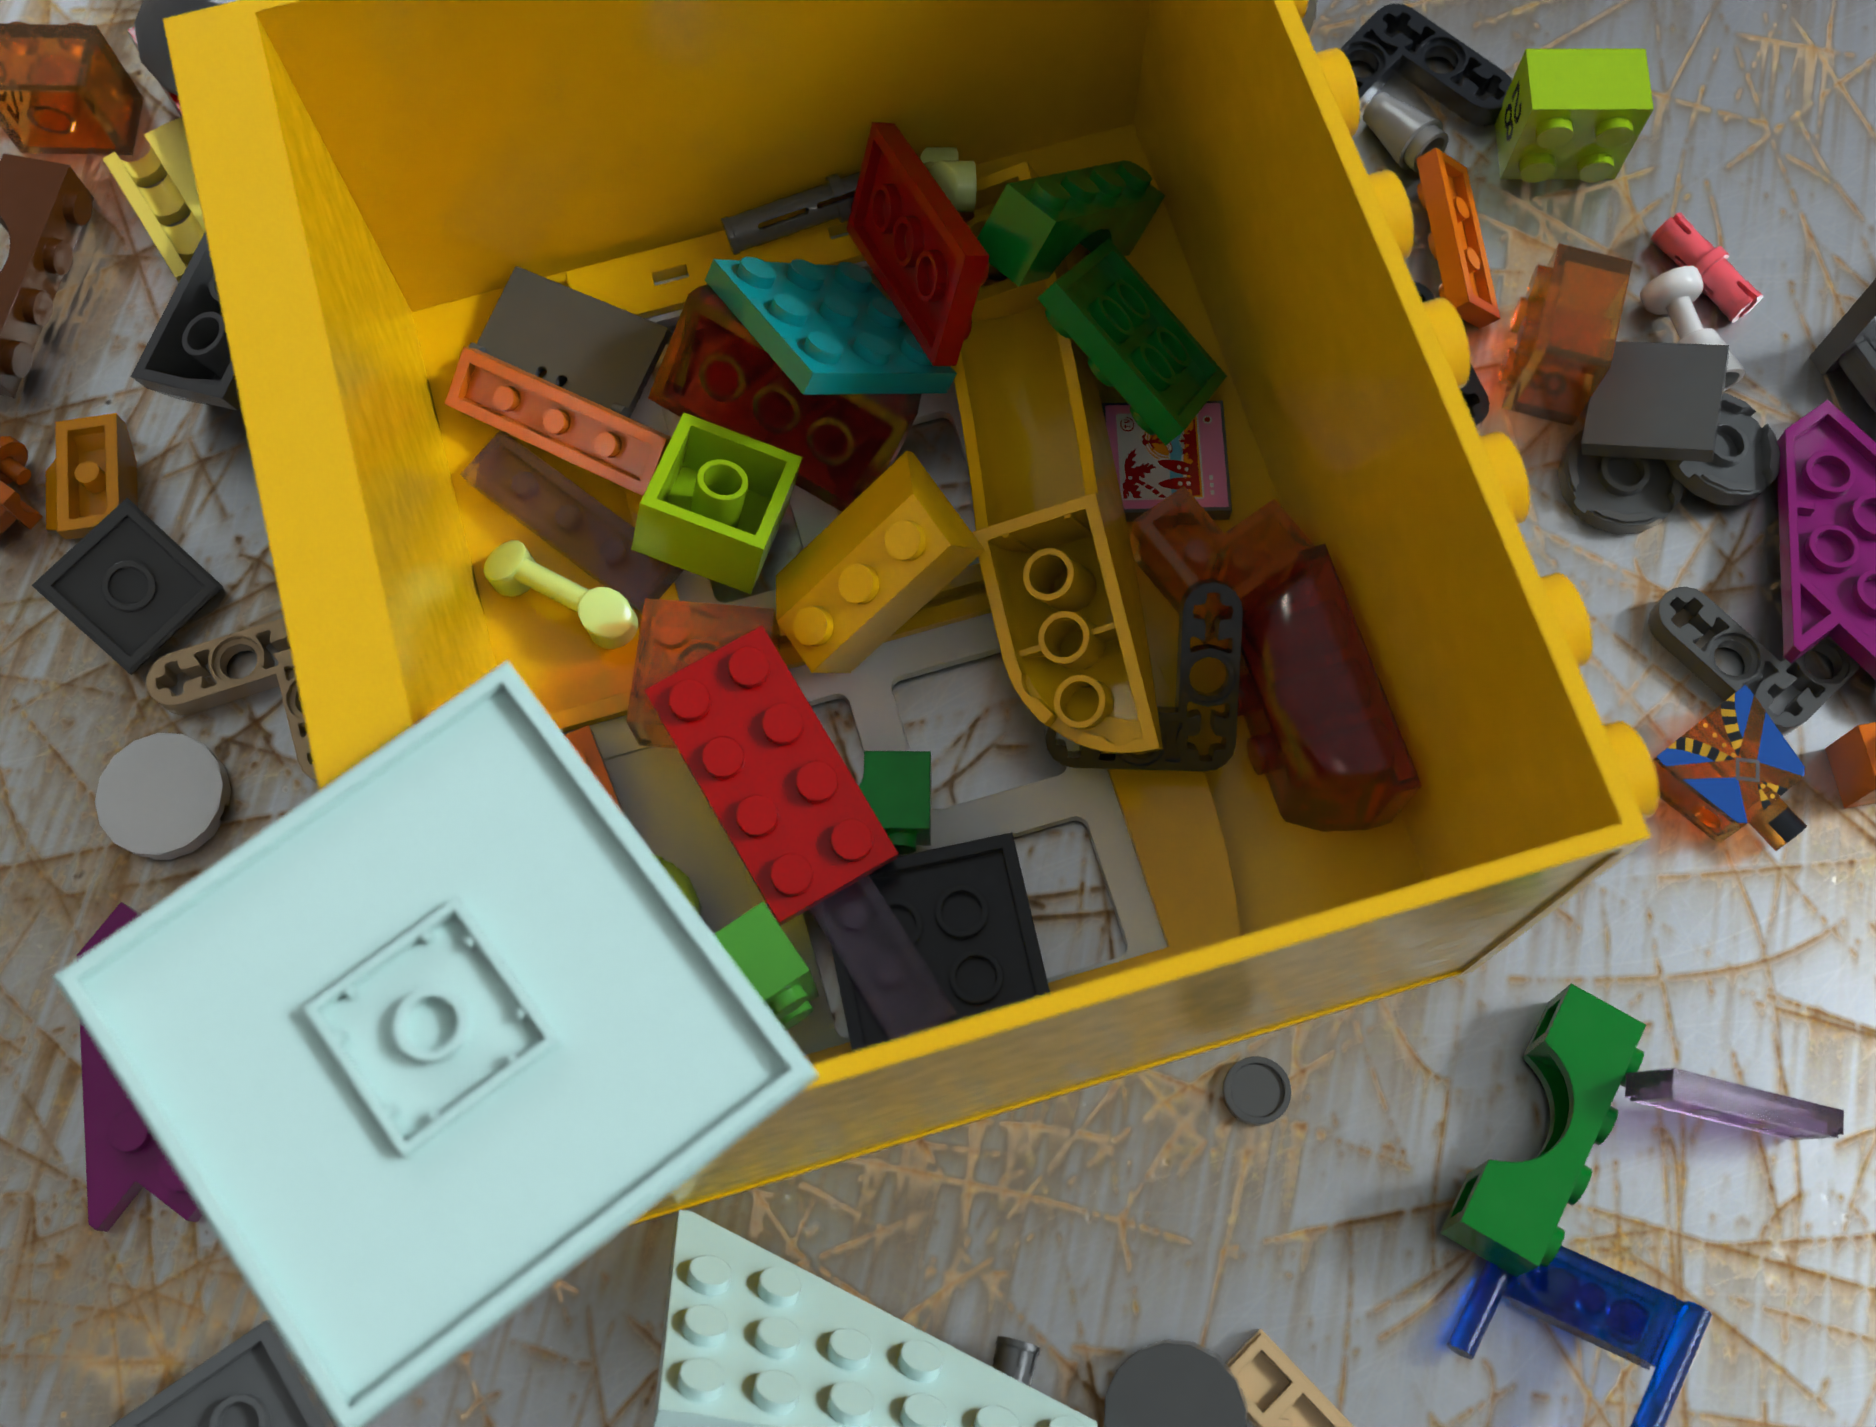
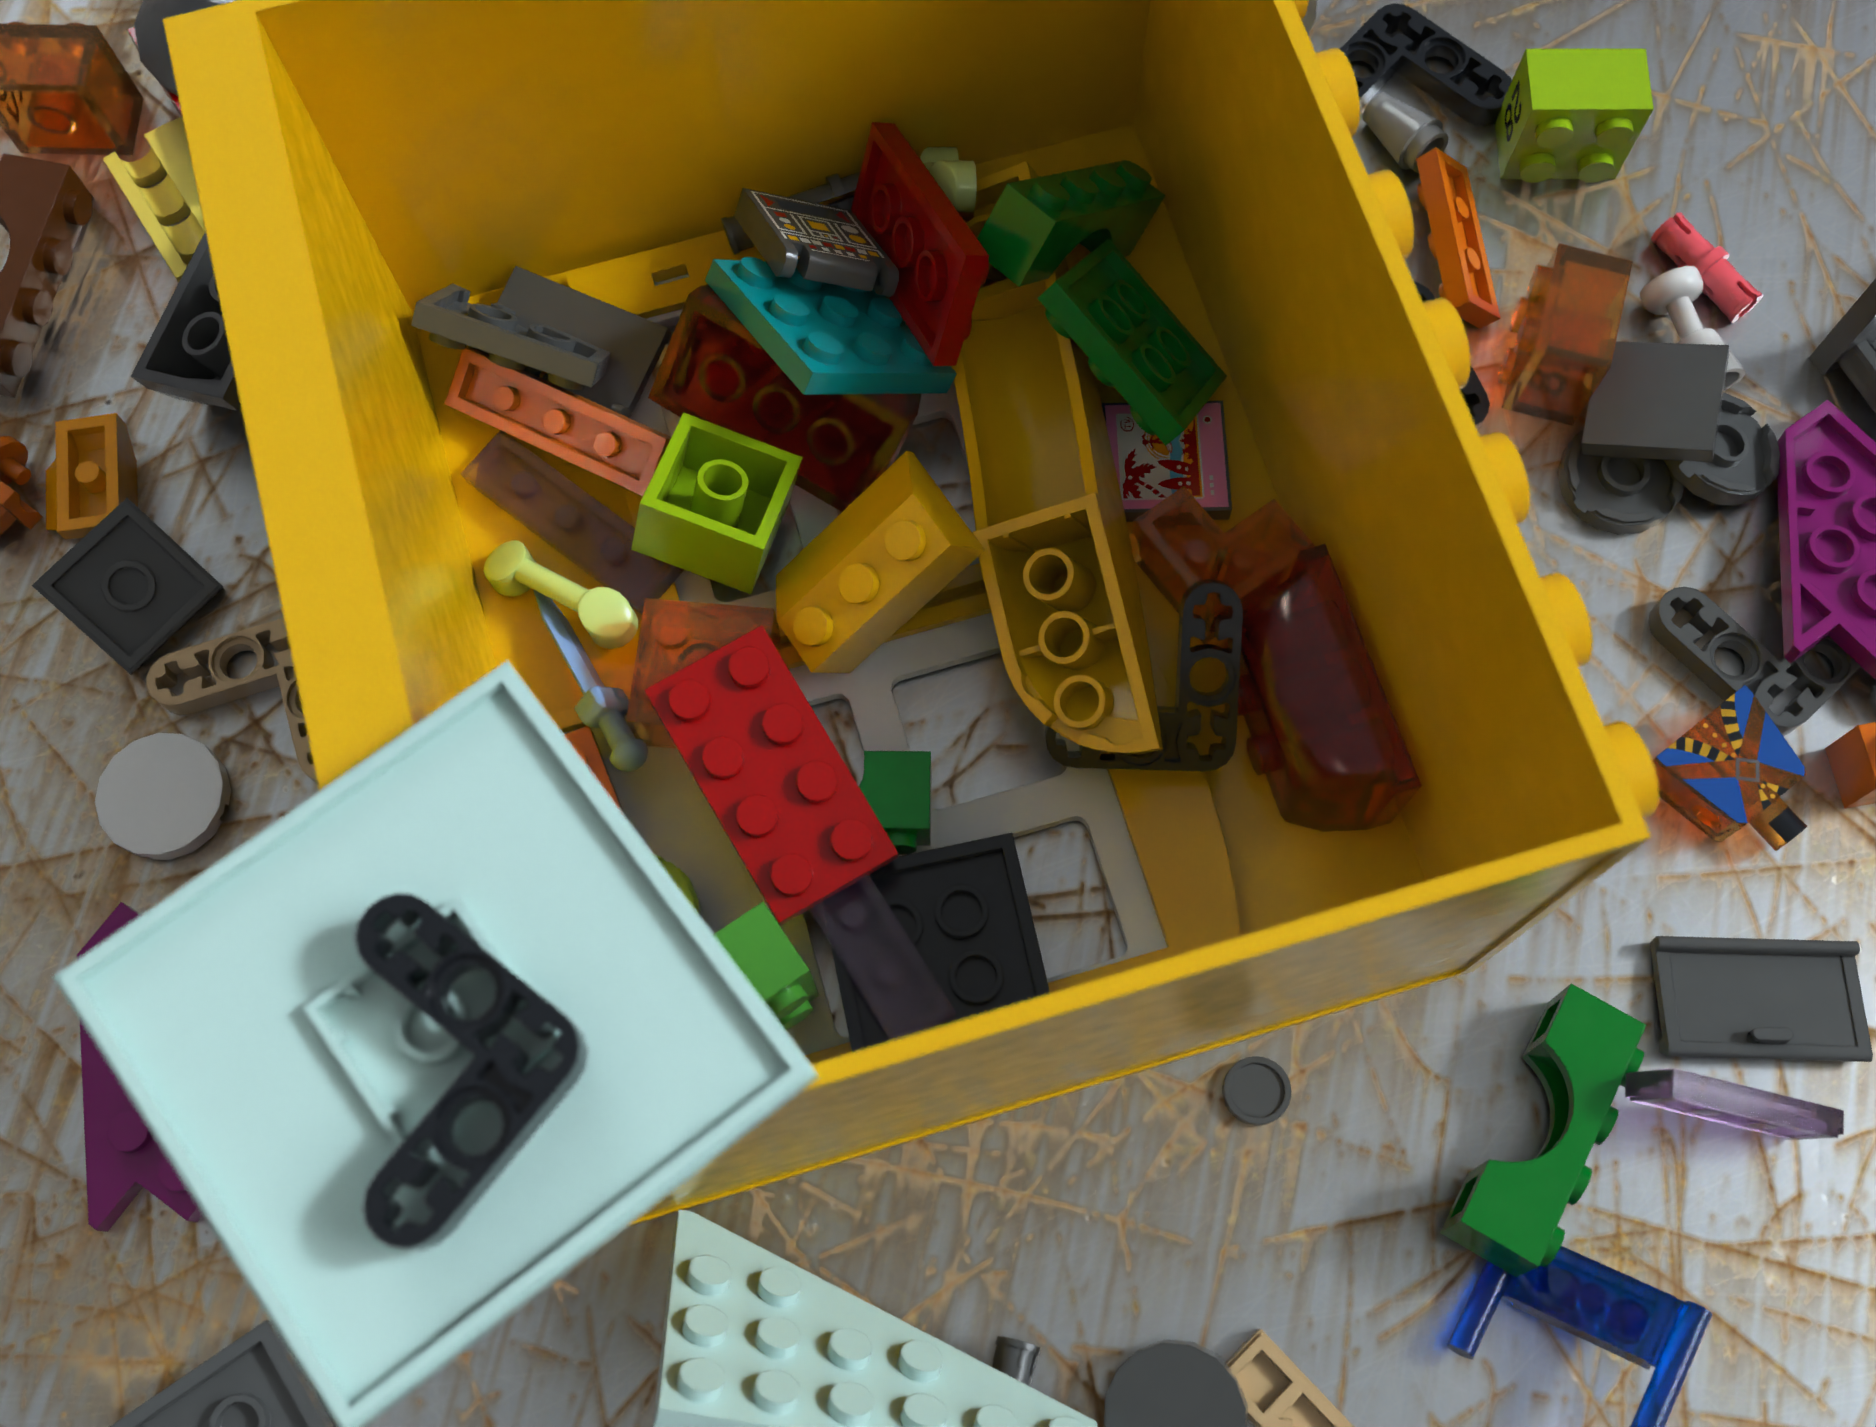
none -> black beam [356,893,588,1250]
none -> dark grey wing [411,284,611,390]
none -> sword [533,589,648,772]
none -> dark grey container [734,188,899,297]
none -> dark grey door [1650,936,1873,1062]

